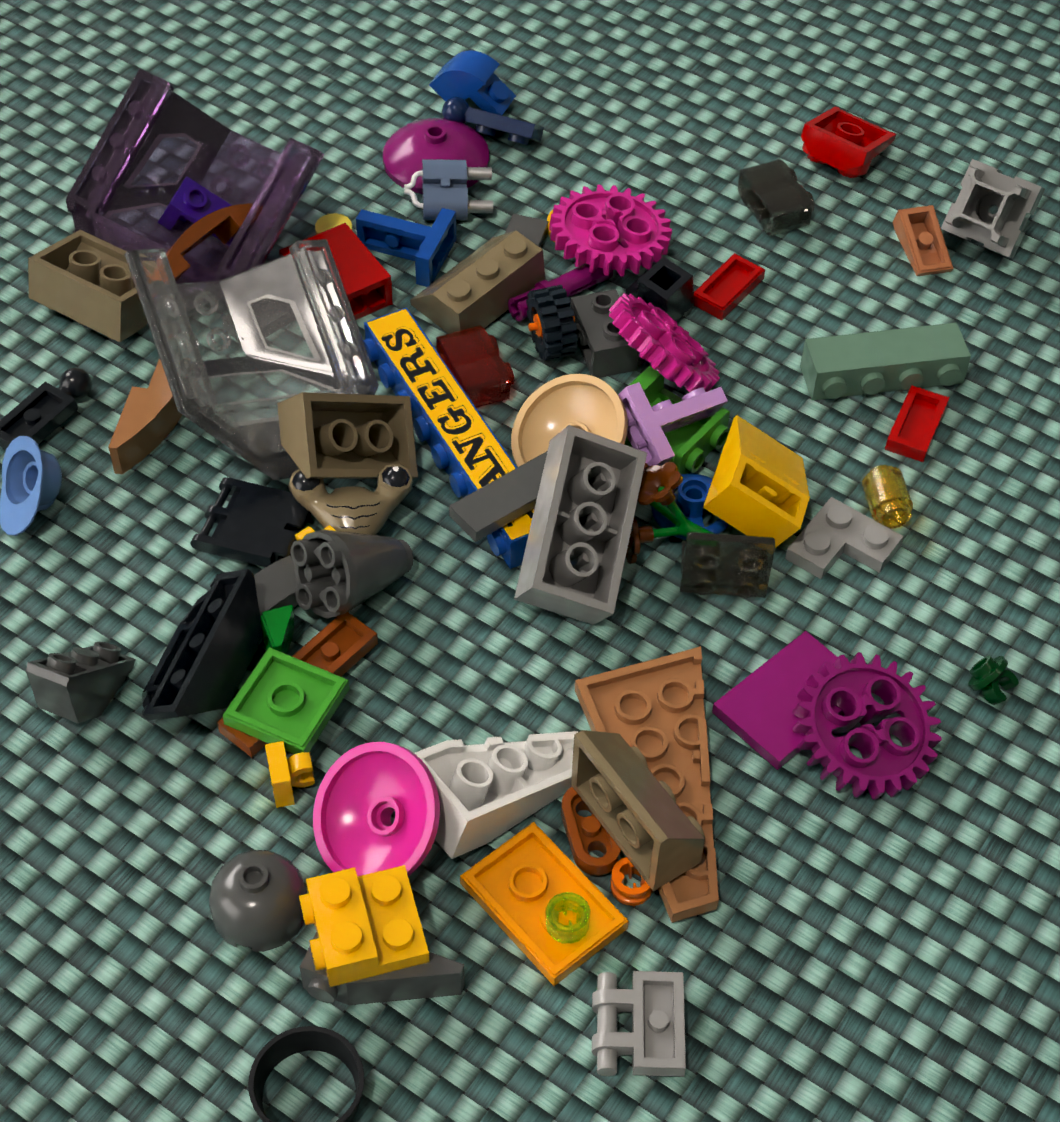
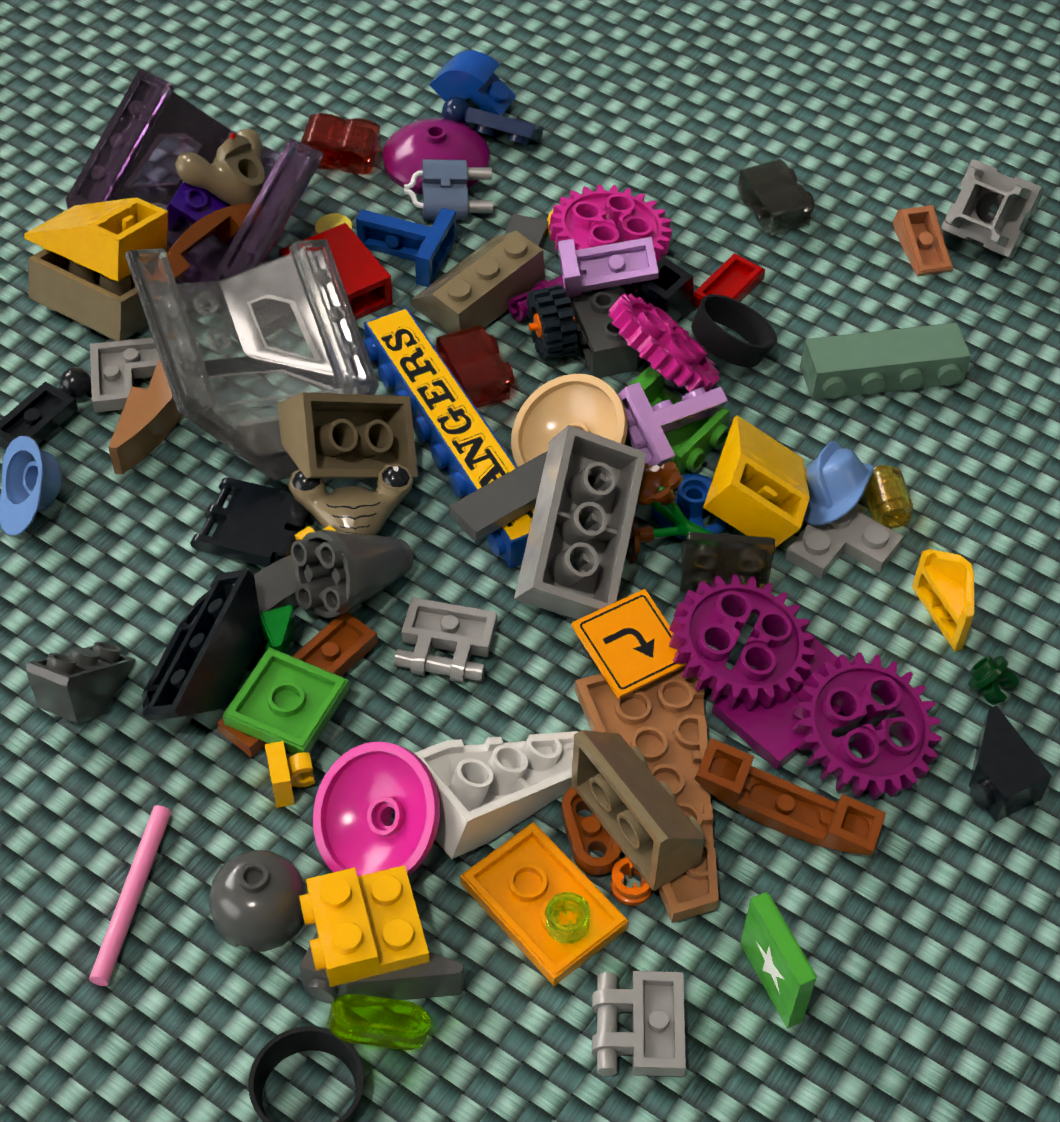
red slope [801,106,897,178] -> none
red tile [885,385,950,462] -> none
none -> yellow slope [24,197,168,282]
none -> bright pink bar [89,805,171,986]
none -> light grey plate [90,336,172,413]
none -> dark tan head [175,129,265,206]
none -> clear red brick [300,113,381,175]
none -> clear neon green tile [327,994,431,1050]
none -> light grey plate [394,597,497,683]
none -> lavender bracket [558,237,659,301]
none -> light orange piece [571,589,687,699]
none -> magenta gear [669,574,815,710]
none -> black tyre [691,294,777,367]
none -> dark orange slope [694,738,886,856]
none -> bright green tile [740,892,817,1028]
none -> medium blue piece [804,441,874,526]
none -> yellow slope [912,549,974,652]
none -> black slope [969,705,1052,822]

